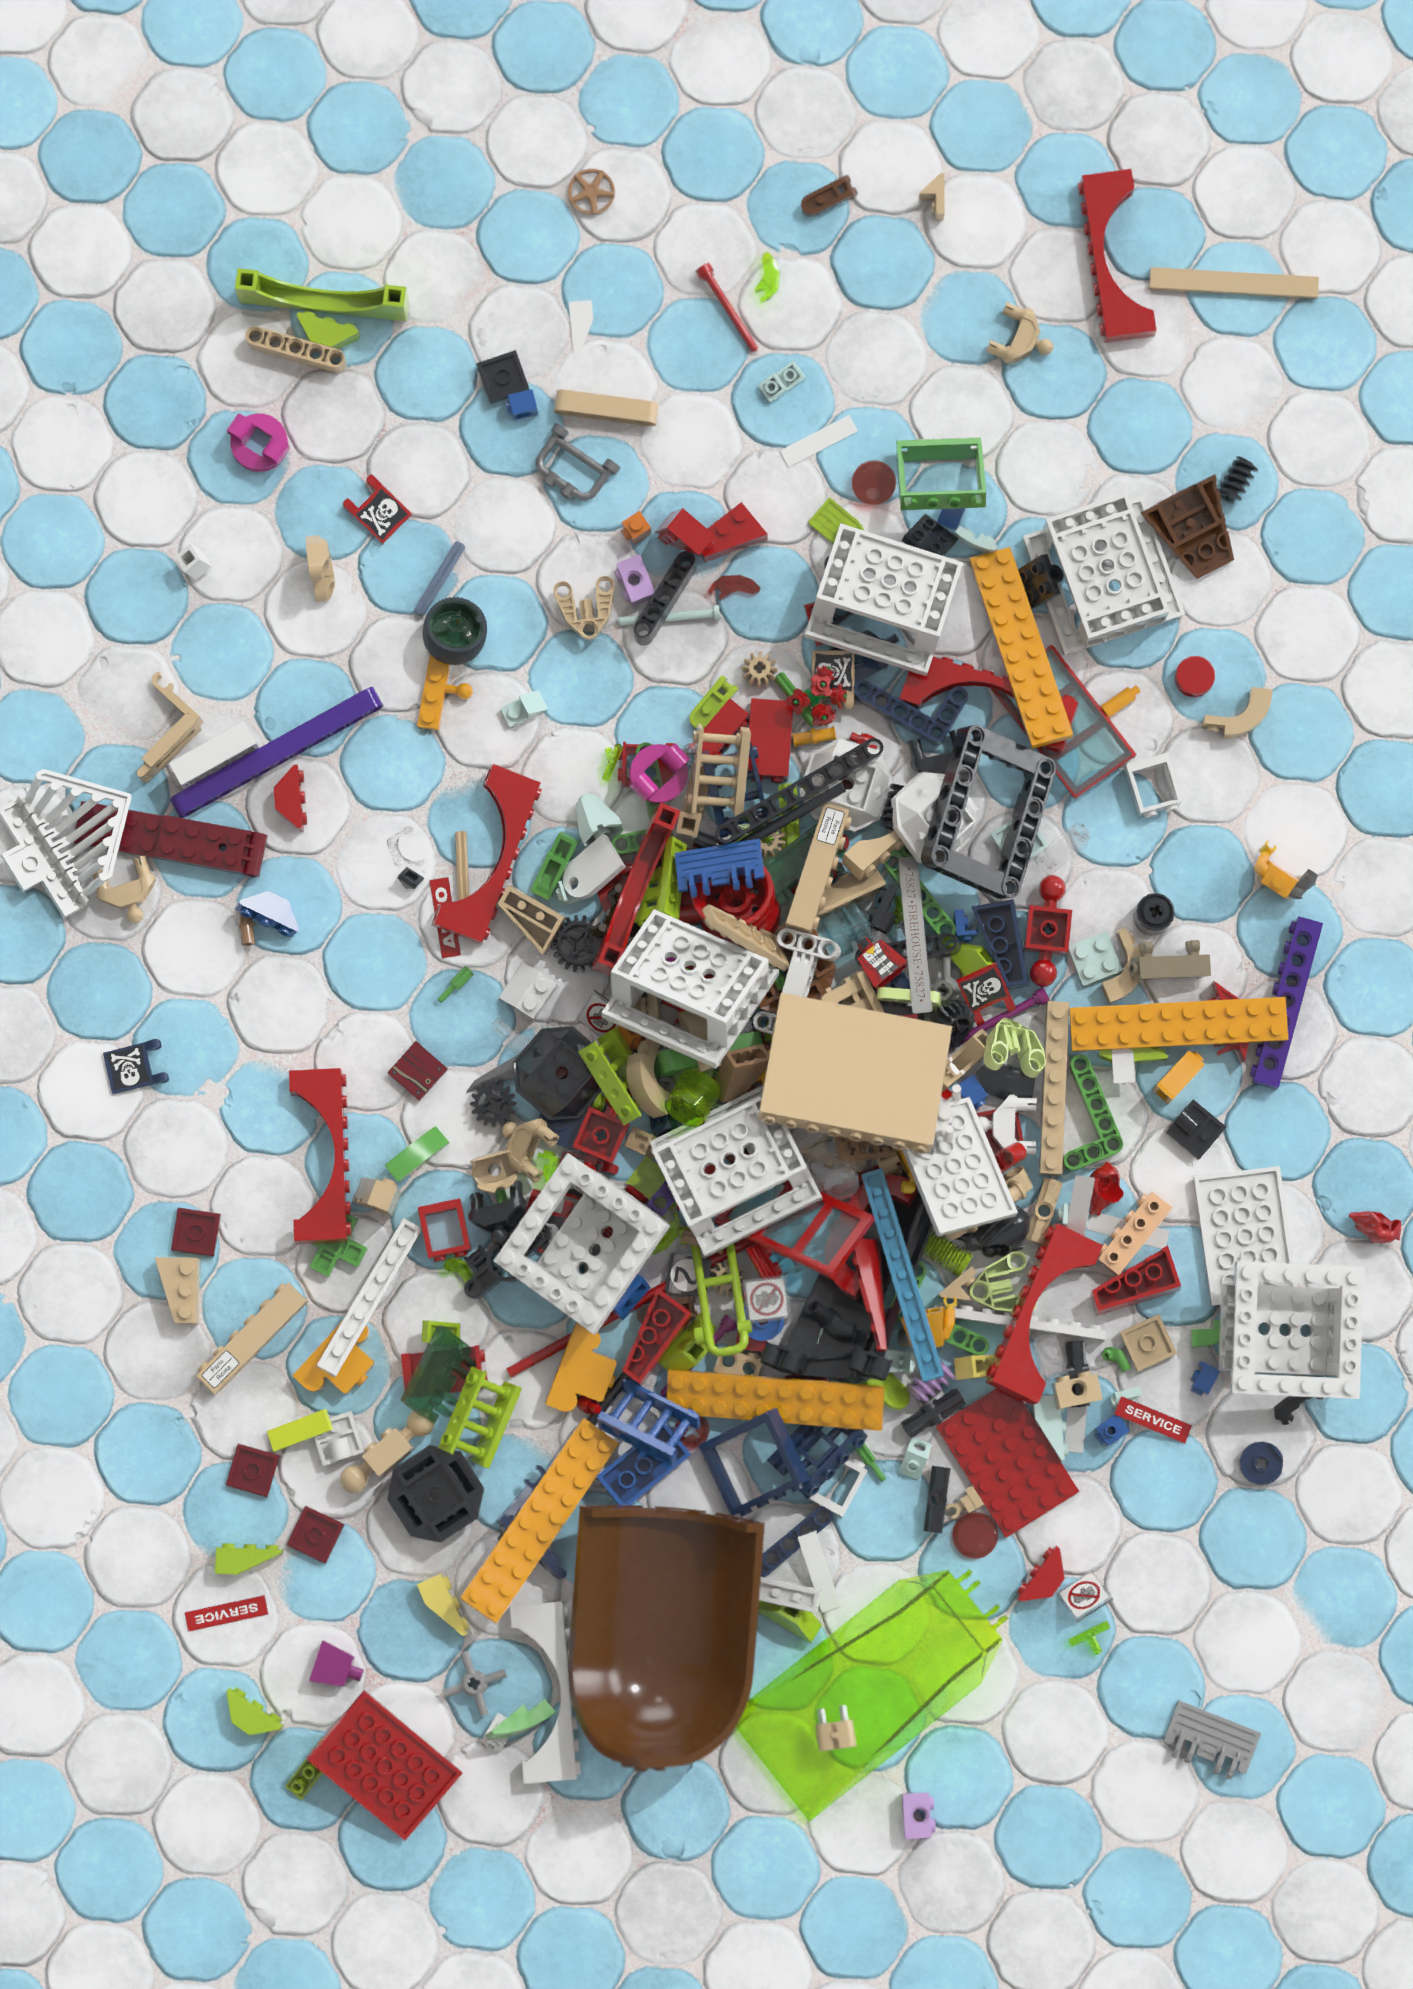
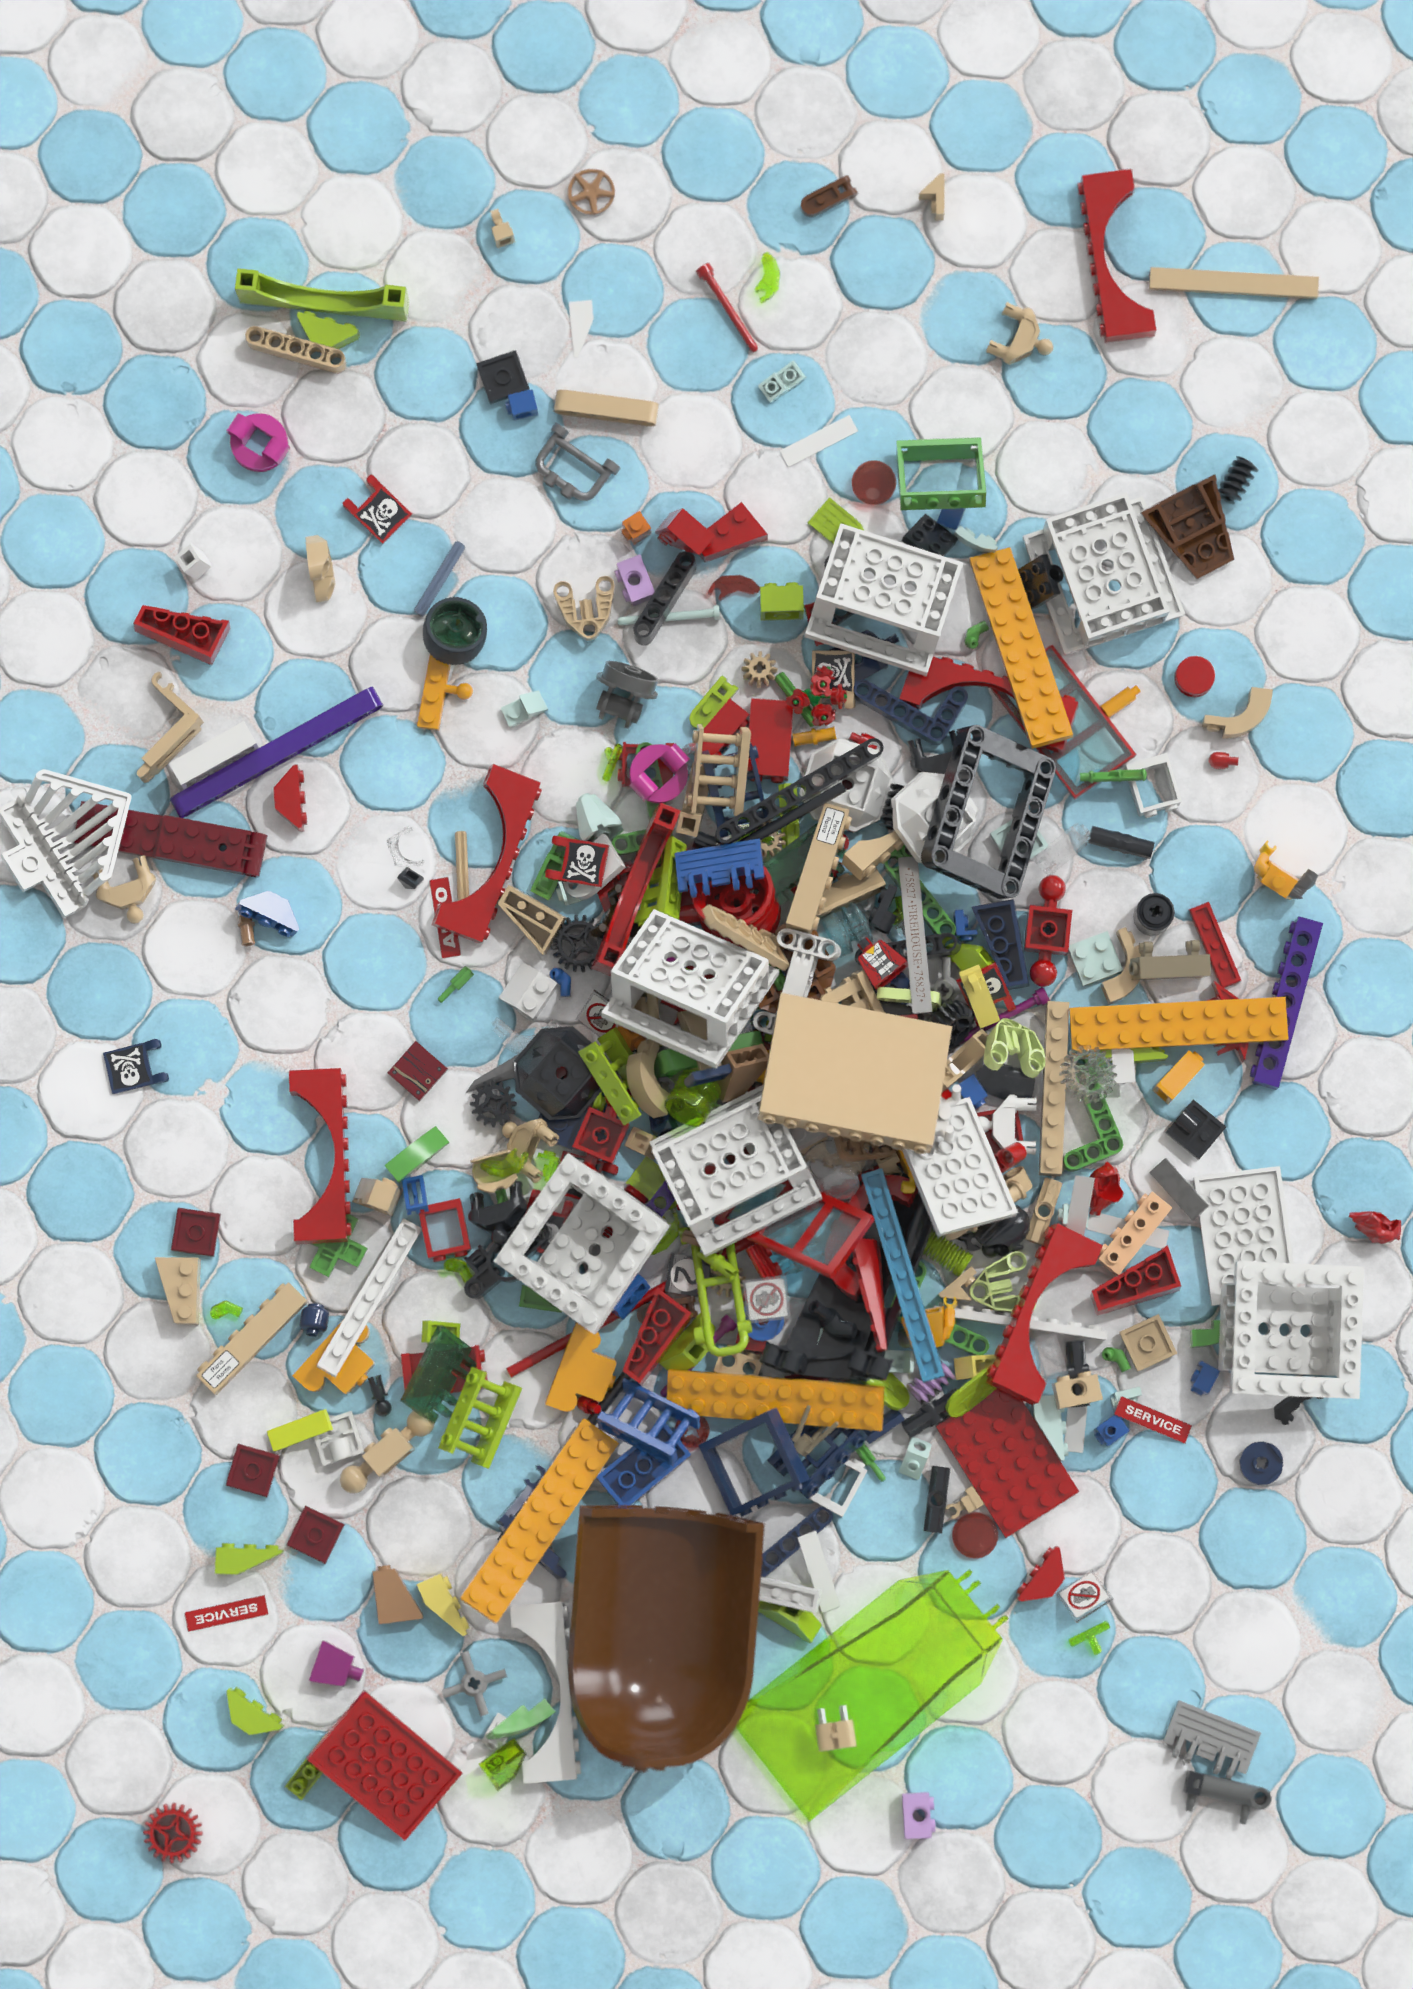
black piece [387,1445,485,1543] -> none
none -> red wedge [133,605,230,665]
none -> red gear [143,1803,203,1863]
none -> clear neon green arm [210,1300,243,1319]
none -> dark blue head [299,1303,329,1337]
none -> black pin [367,1374,392,1417]
none -> medium nougat slope [373,1565,424,1624]
none -> blue tile [402,1175,429,1215]
none -> clear neon green slope [479,1738,526,1791]
none -> clear neon green piece [480,1148,529,1177]
none -> tan piece [490,208,515,248]
none -> bright green tile [519,1285,562,1313]
none -> flag [545,835,610,887]
none -> blue arm [549,968,571,997]
none -> dark grey piece [596,661,658,729]
none -> dark blue tile [684,1064,732,1088]
none -> lime pin [697,1248,739,1281]
none -> lime brick [760,582,804,621]
none -> dark tan plant [792,1405,839,1457]
none -> dark blue tile [862,1409,905,1444]
none -> lime window [946,1368,996,1417]
none -> light yellow hinge [959,965,1000,1029]
none -> bright green arm [965,620,989,649]
none -> clear gear [1059,1045,1118,1104]
none -> bright green piece [1080,768,1147,783]
none -> black axle [1088,826,1155,859]
none -> flat silver tile [1149,1158,1209,1221]
none -> dark grey piece [1183,1770,1272,1824]
none -> red tile [1188,902,1242,988]
none -> red cylinder [1208,752,1239,769]

